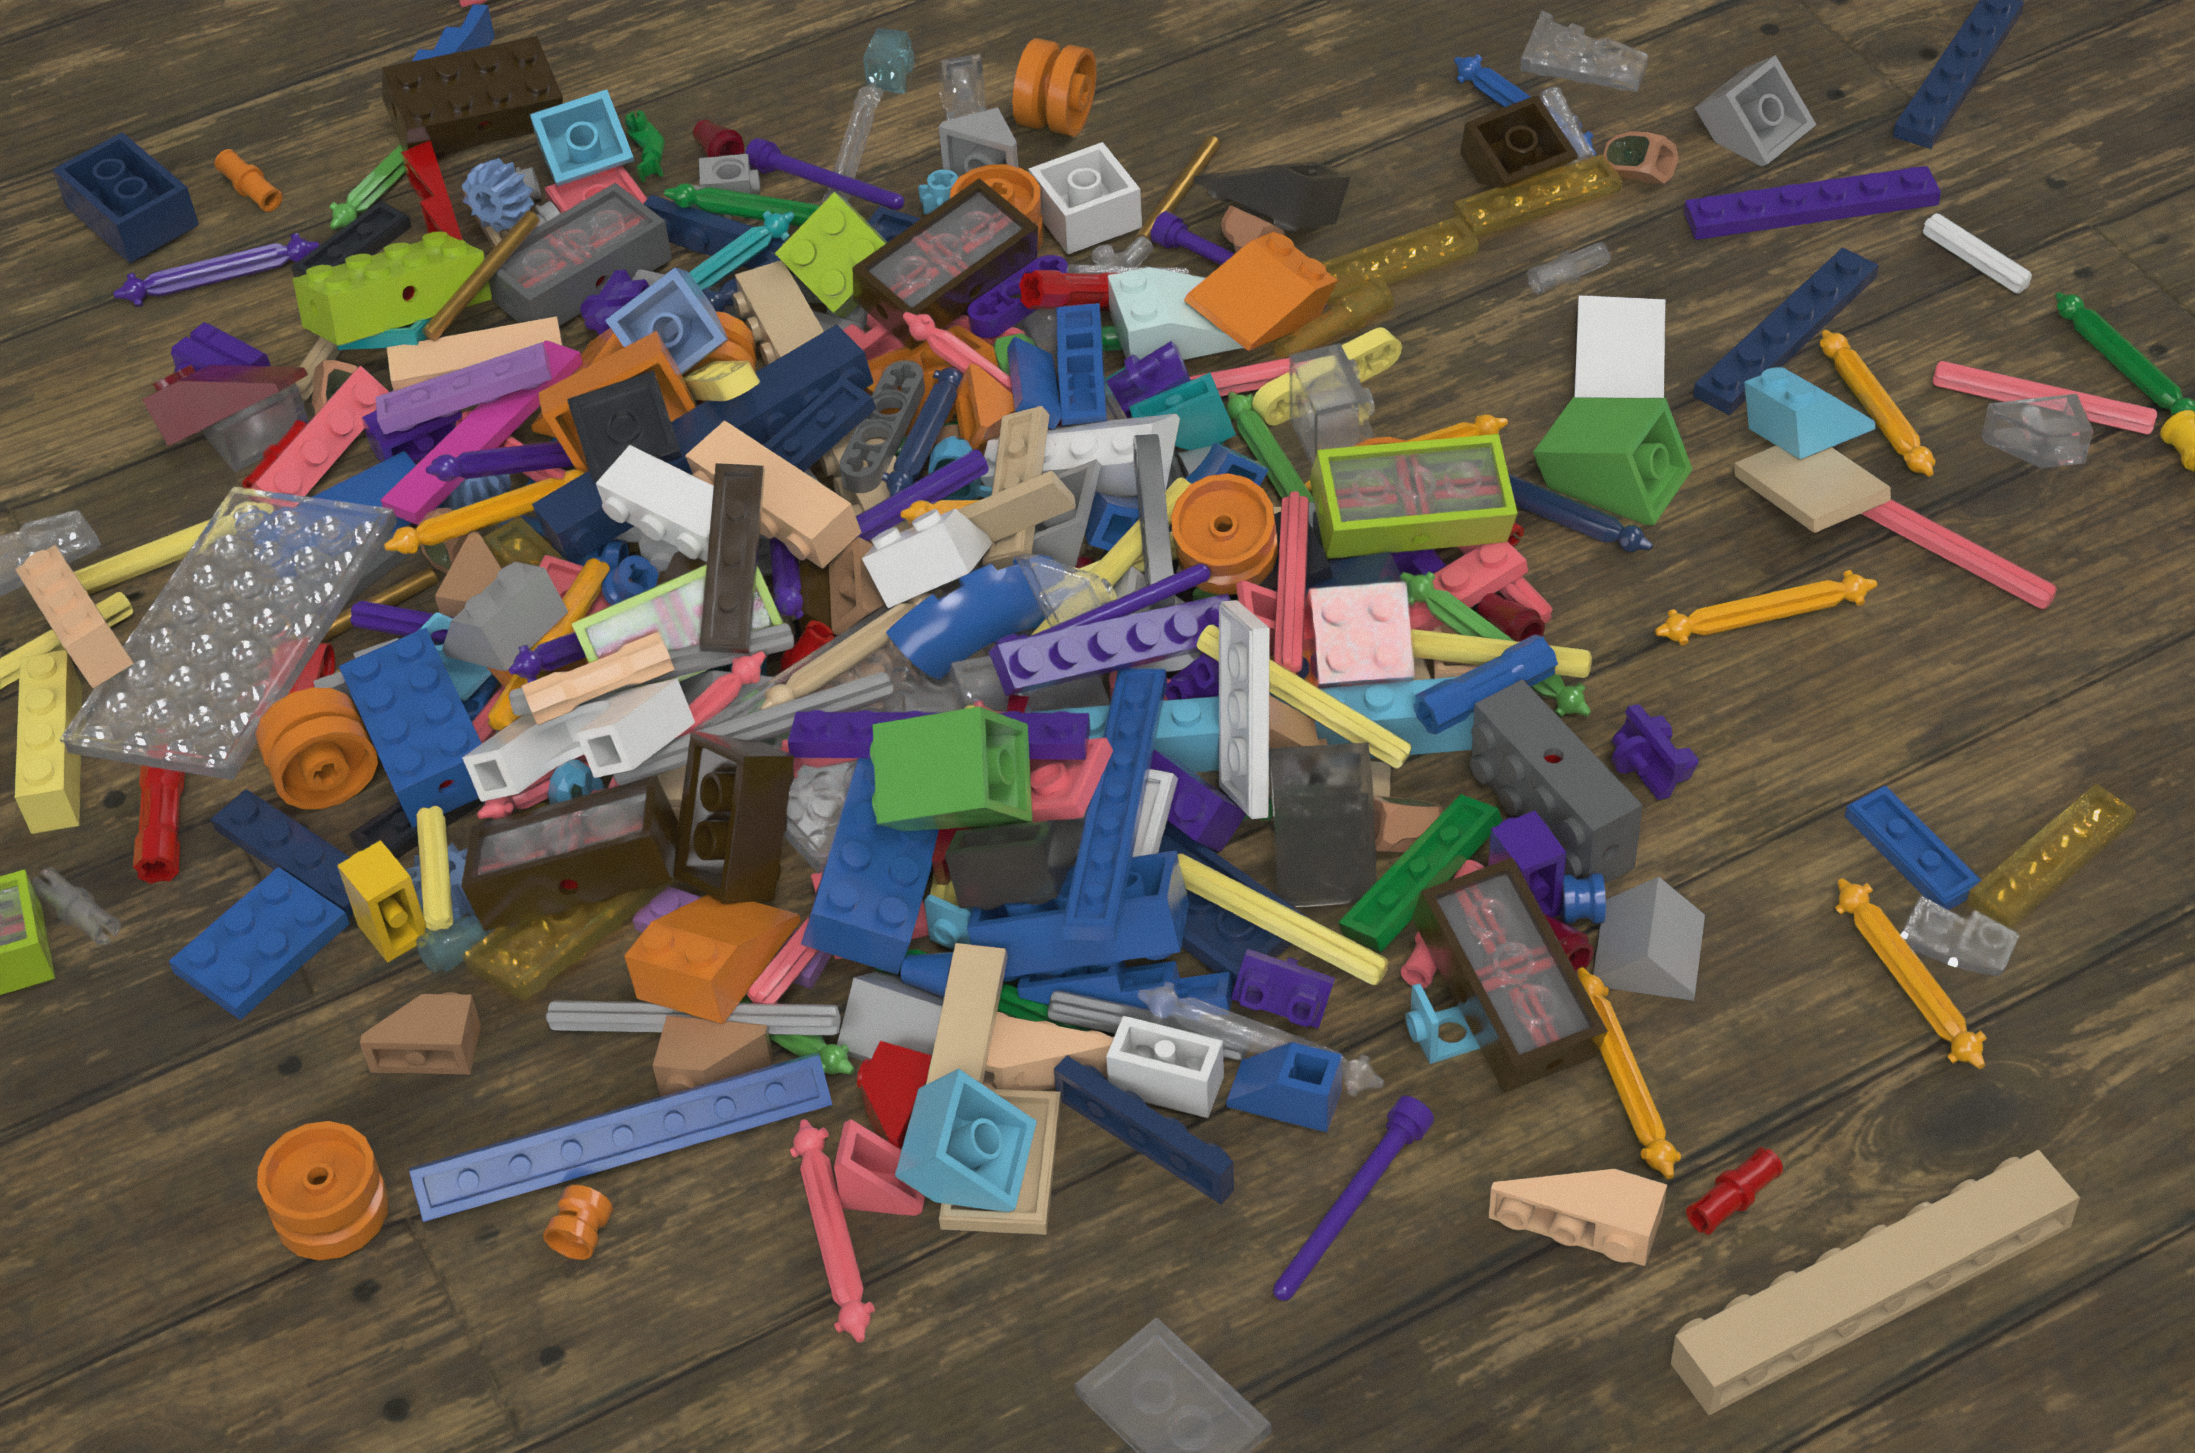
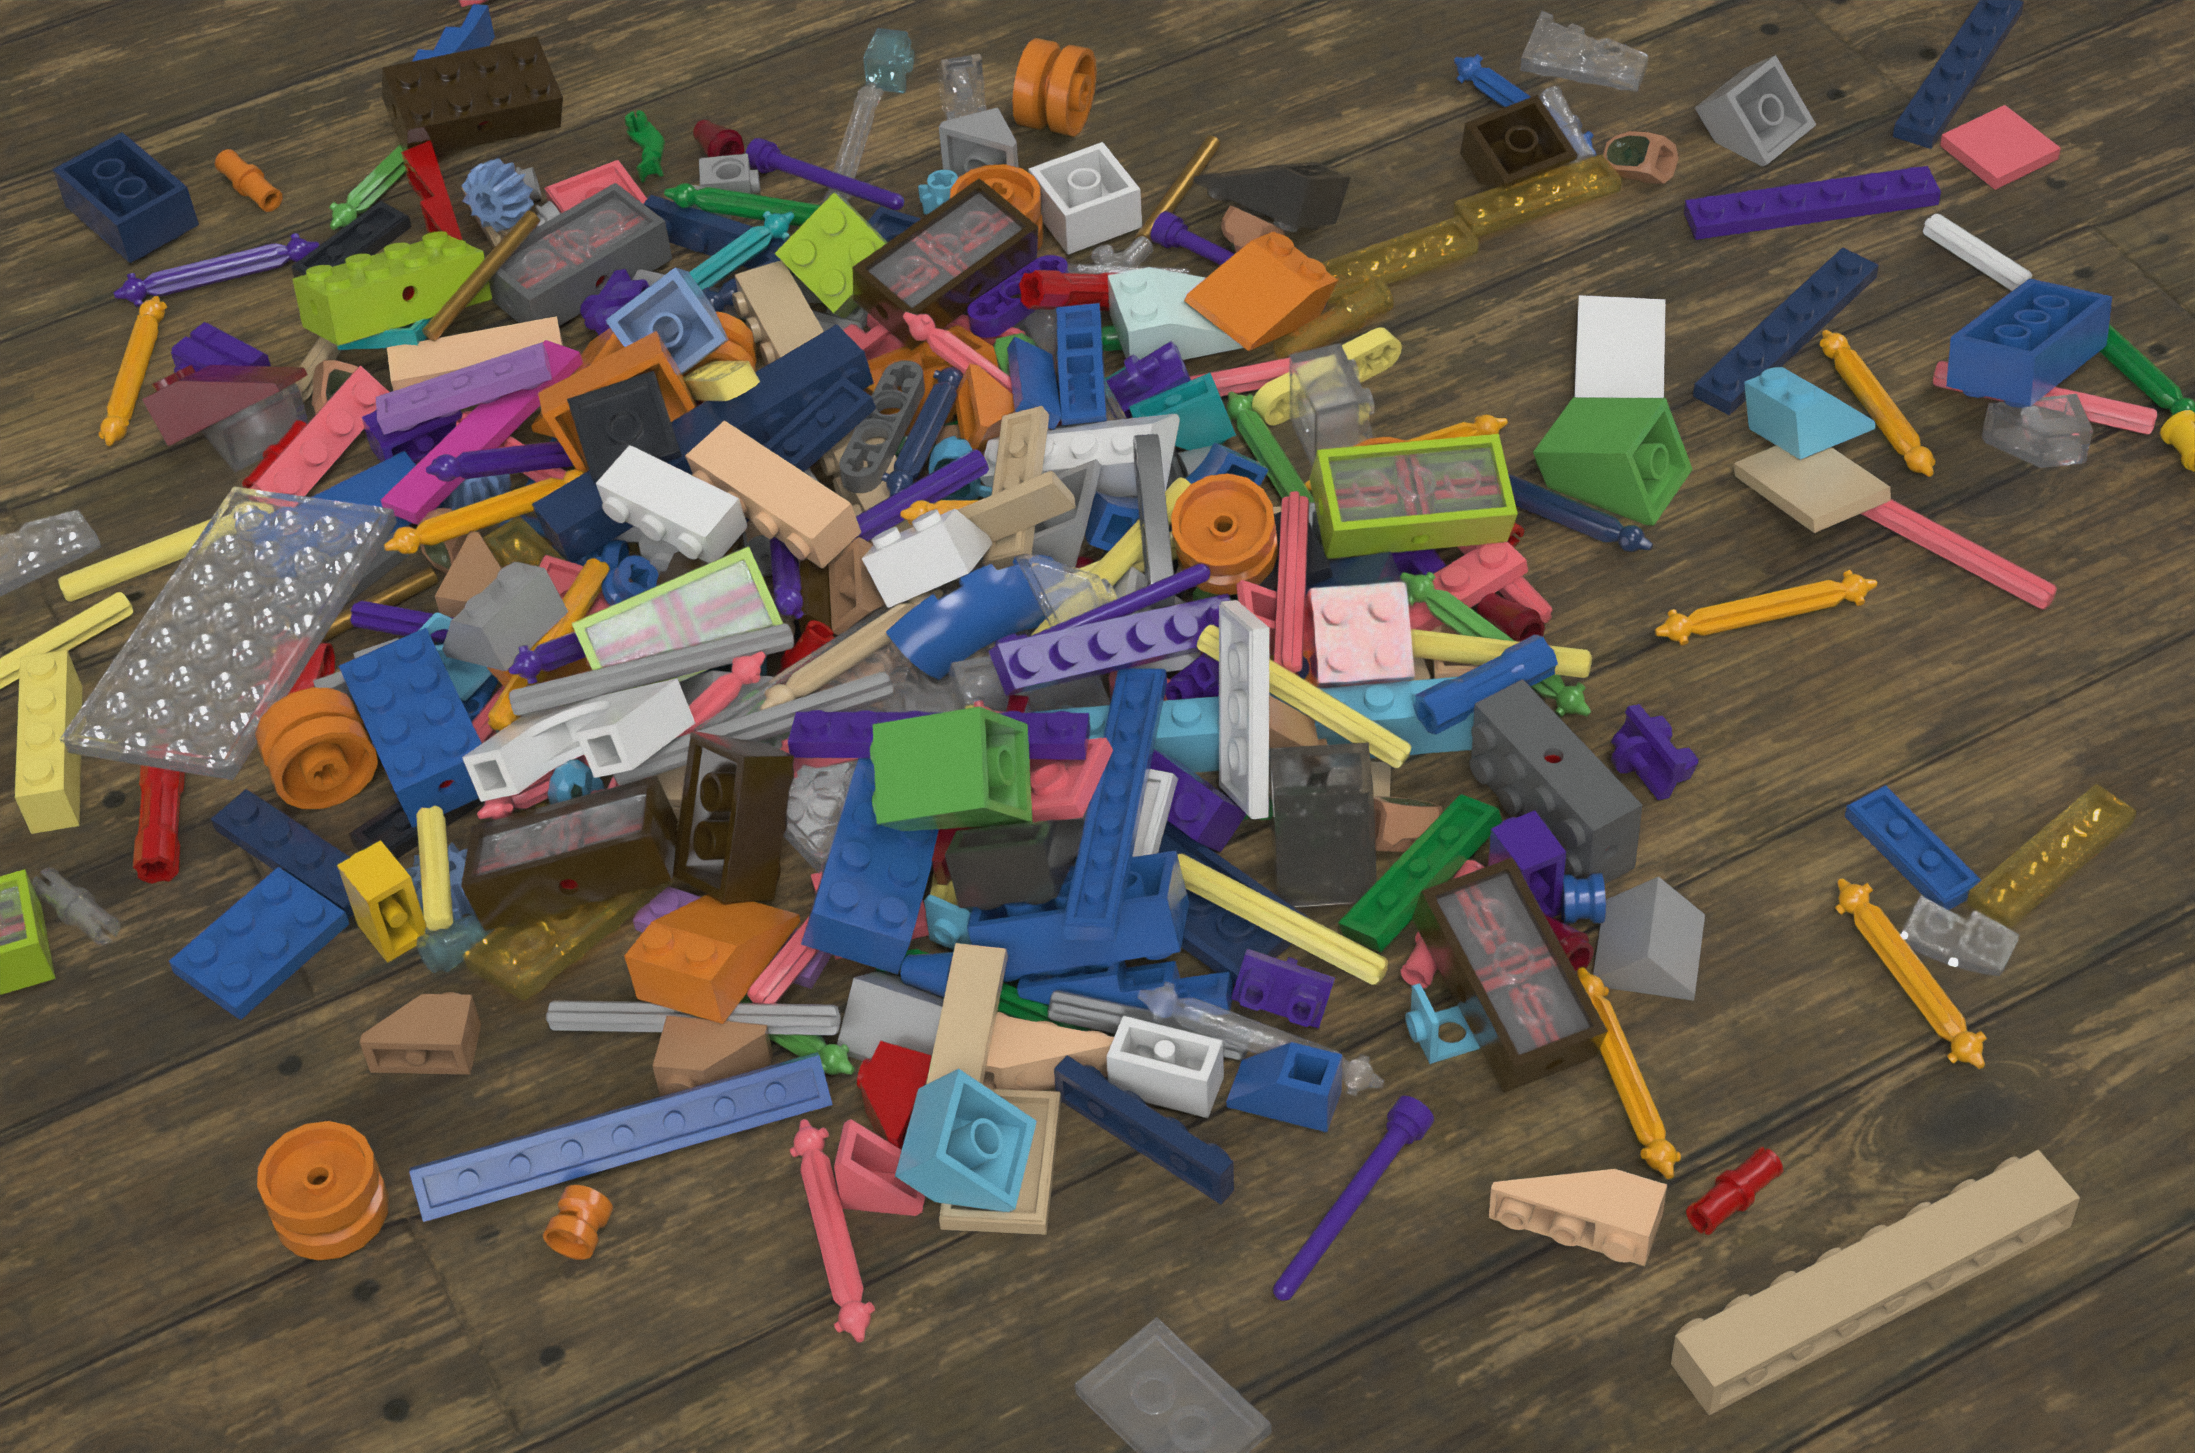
light nougat brick [15,545,134,688] -> none
light nougat axle [521,631,675,726] -> none
medium azure slope [530,89,634,186] -> none
dark brown tile [700,463,765,654] -> none
clear axle [1527,242,1611,295] -> none
none -> light orange wheel [98,296,167,446]
none -> coral tile [1940,105,2061,190]
none -> blue brick [1946,278,2112,408]

